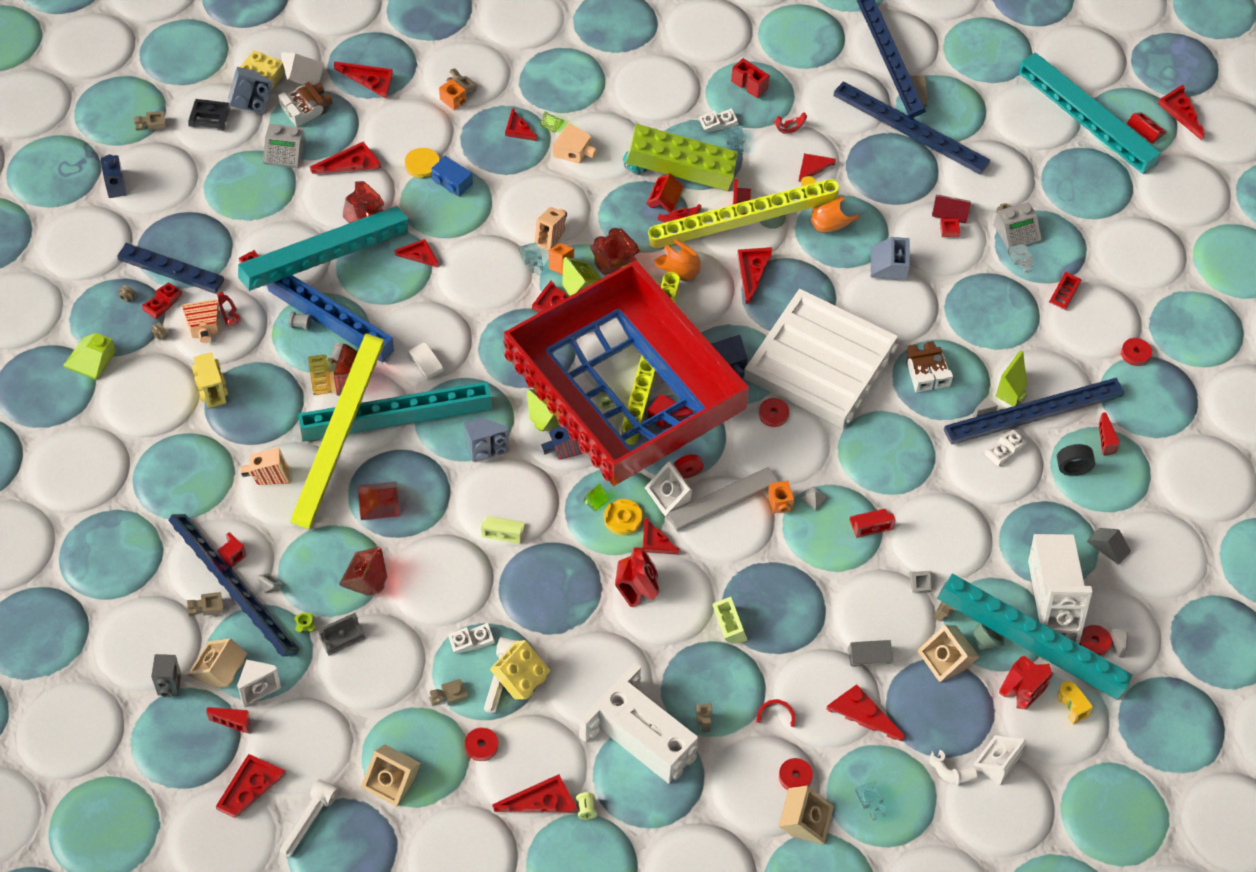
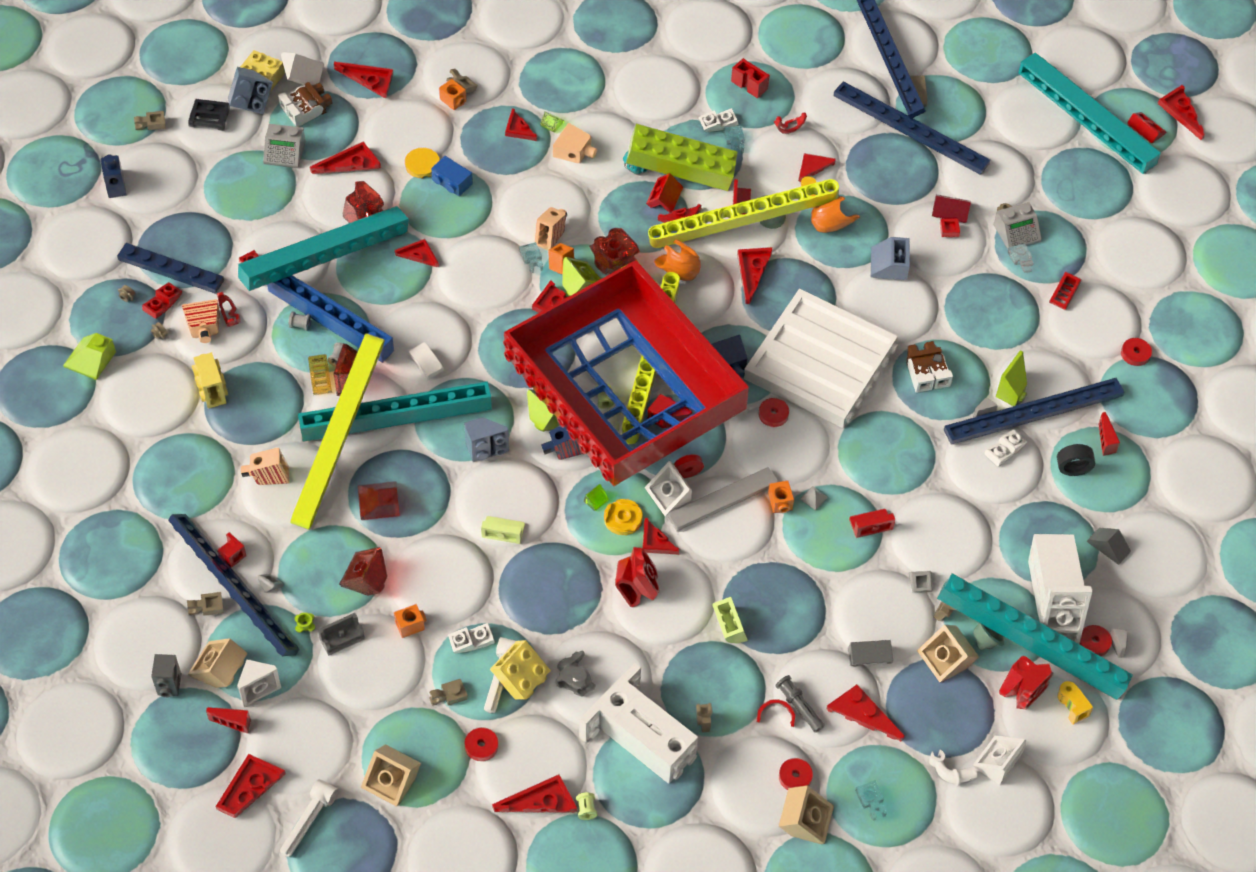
none -> orange brick [394,604,427,638]
none -> dark grey animal [555,650,596,697]
none -> dark grey pin [775,675,825,733]

